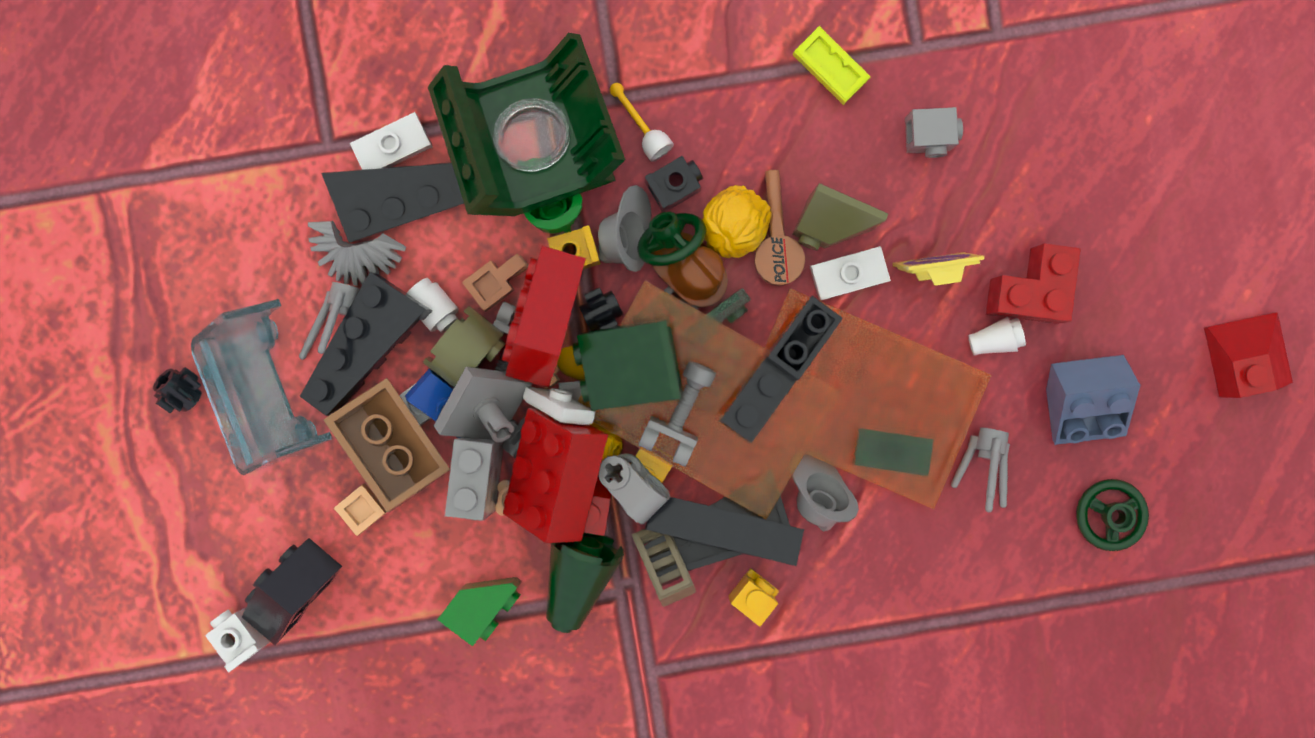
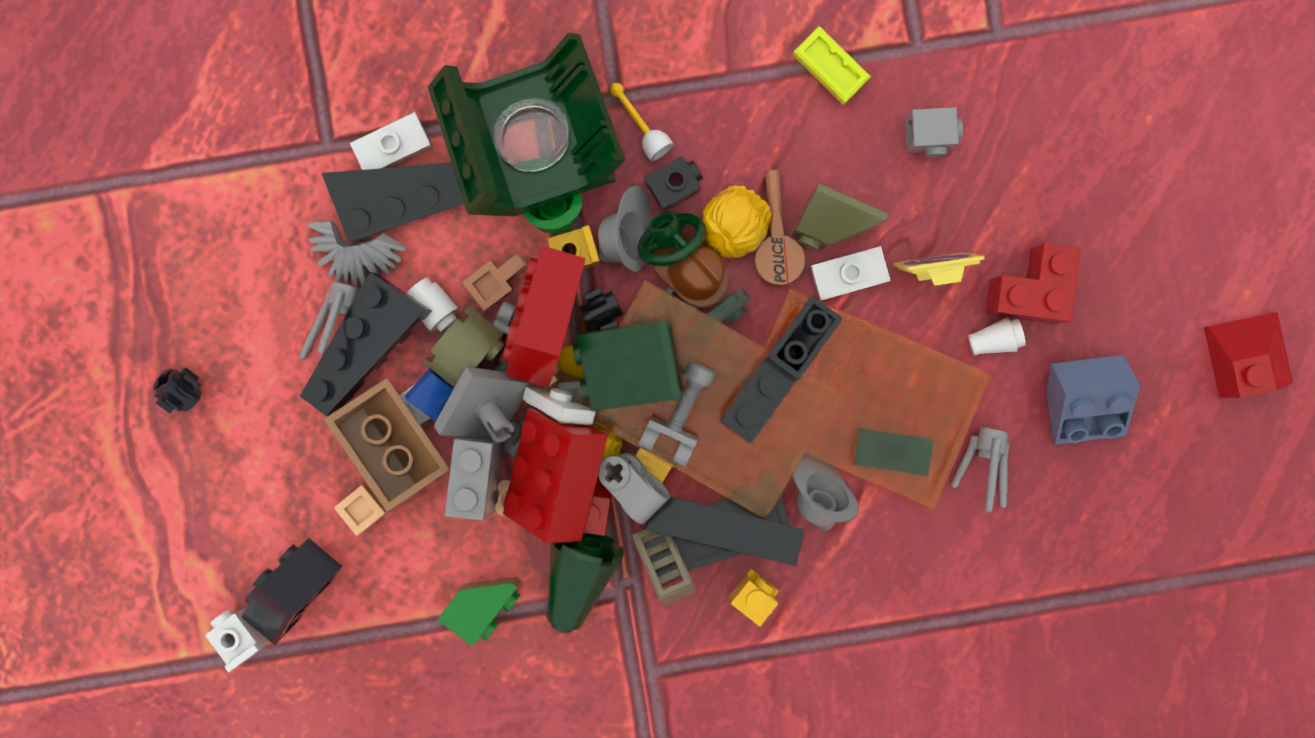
clear light blue windscreen [191,299,333,475] -> none
dark green piece [1076,479,1149,551] -> none

